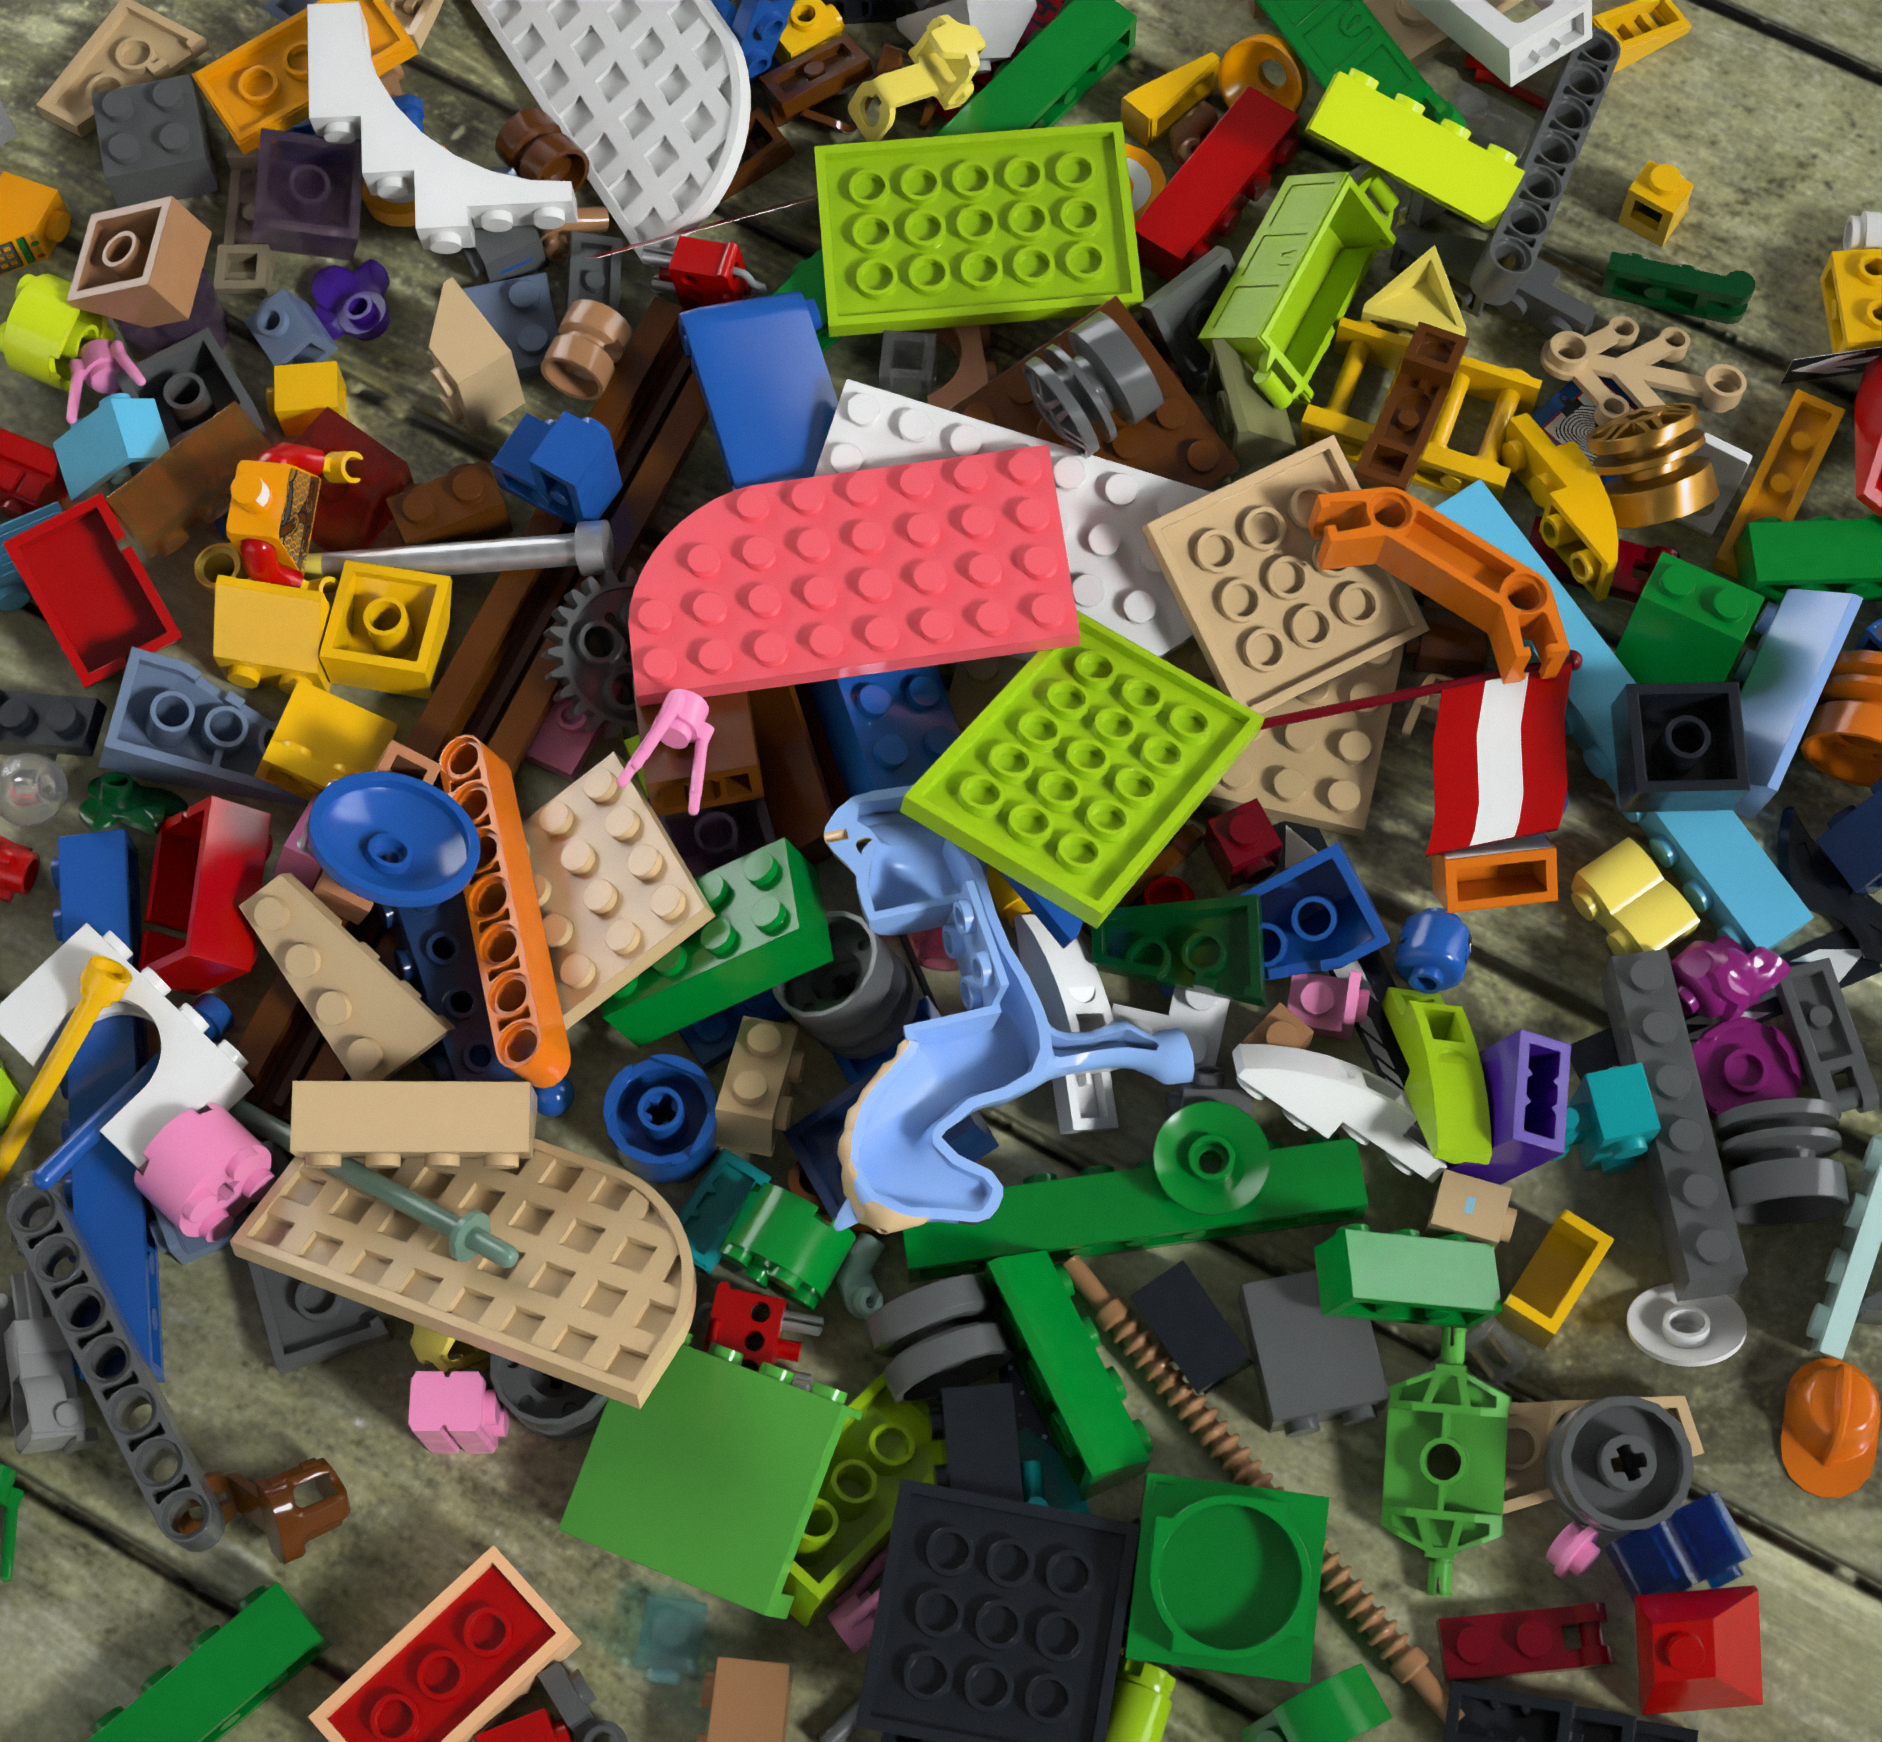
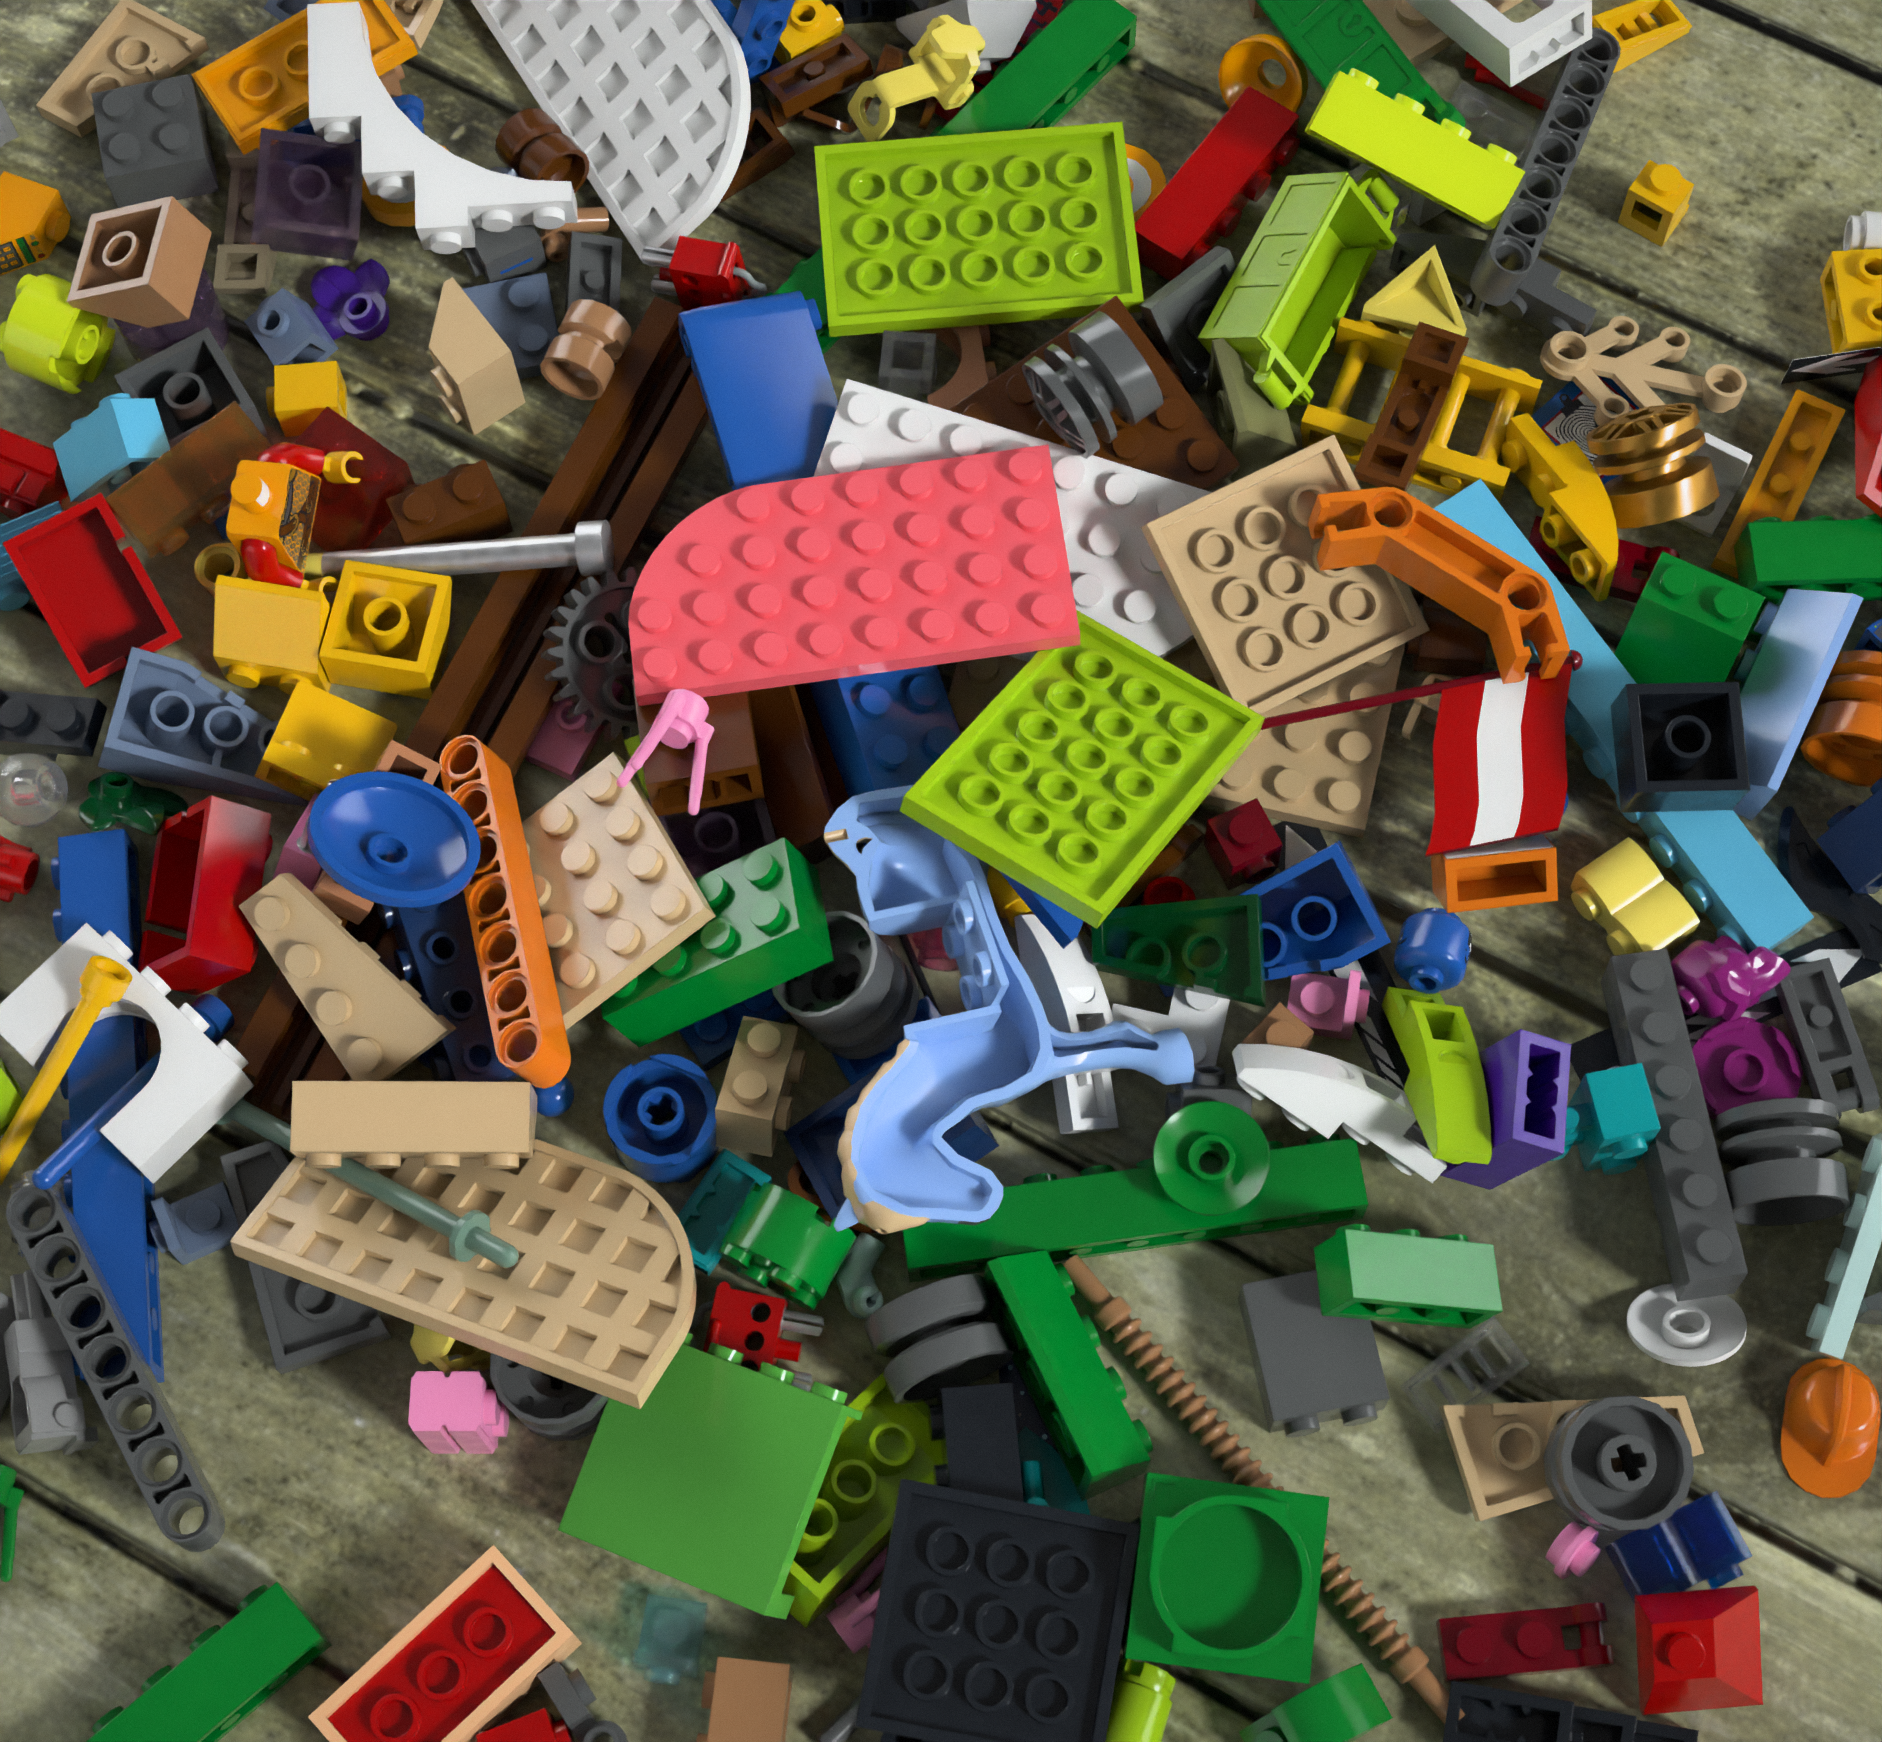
bright pink plant [66,339,146,424] -> none
bright pink brick [134,1103,276,1243] -> none
reddish brown piece [179,1458,351,1564] -> none
blue brick [491,411,623,529] -> none
red sticker [585,194,818,258] -> none
yellow slope [1120,51,1220,148] -> none
black hinge [1130,1260,1253,1395] -> none
medium nougat arm [1169,101,1218,167] -> none
bright green plate [1381,1326,1512,1597] -> none
tan brick [1424,1169,1518,1250] -> none
yellow panel [1494,1209,1615,1350] -> none
dark green plate [1599,252,1755,324] -> none

